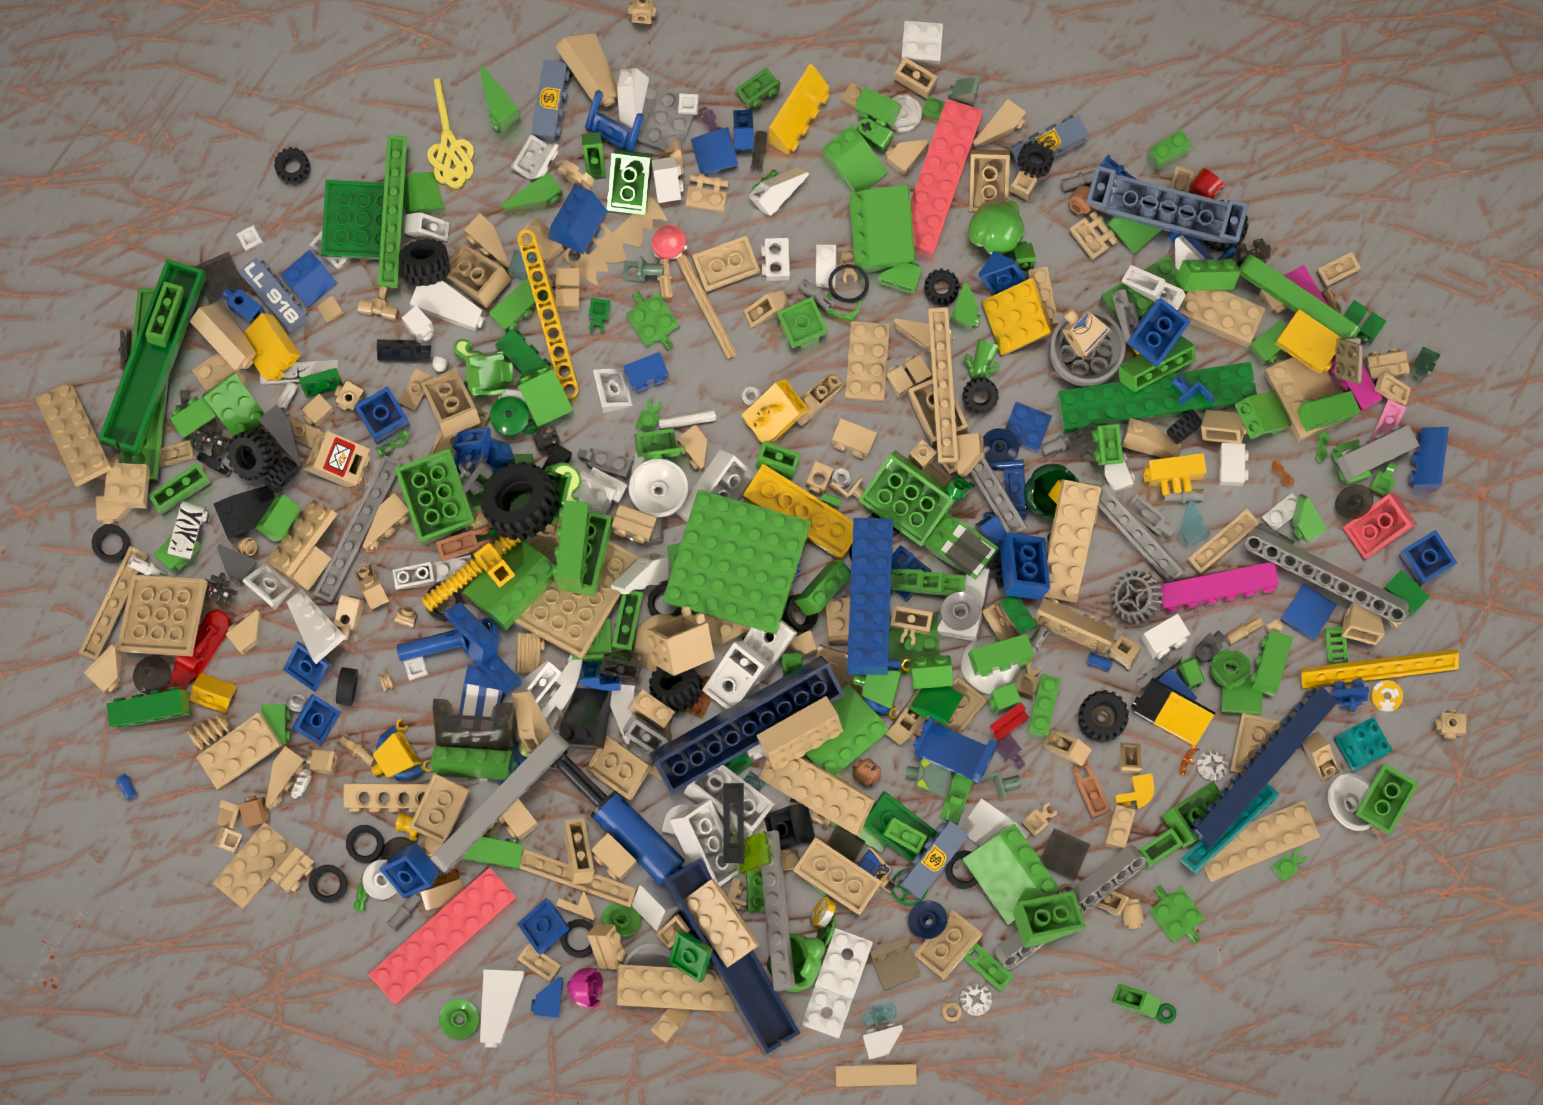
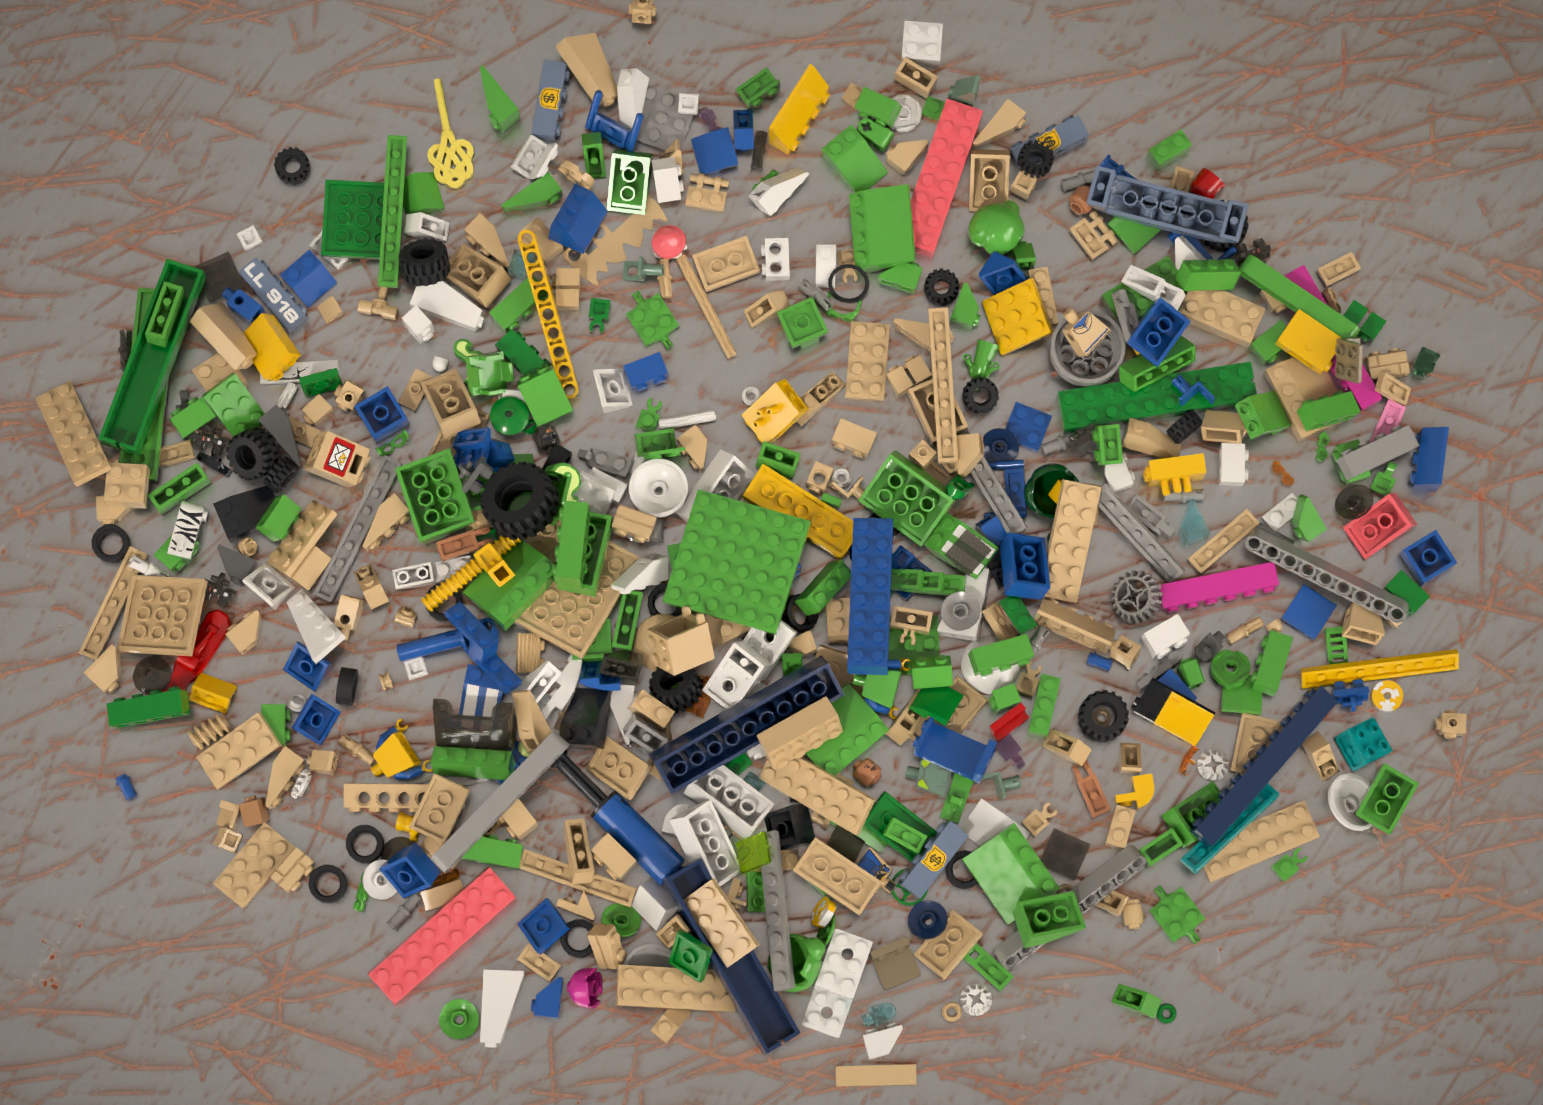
black hinge [377,339,431,361] -> none
black container [723,783,744,863] -> none

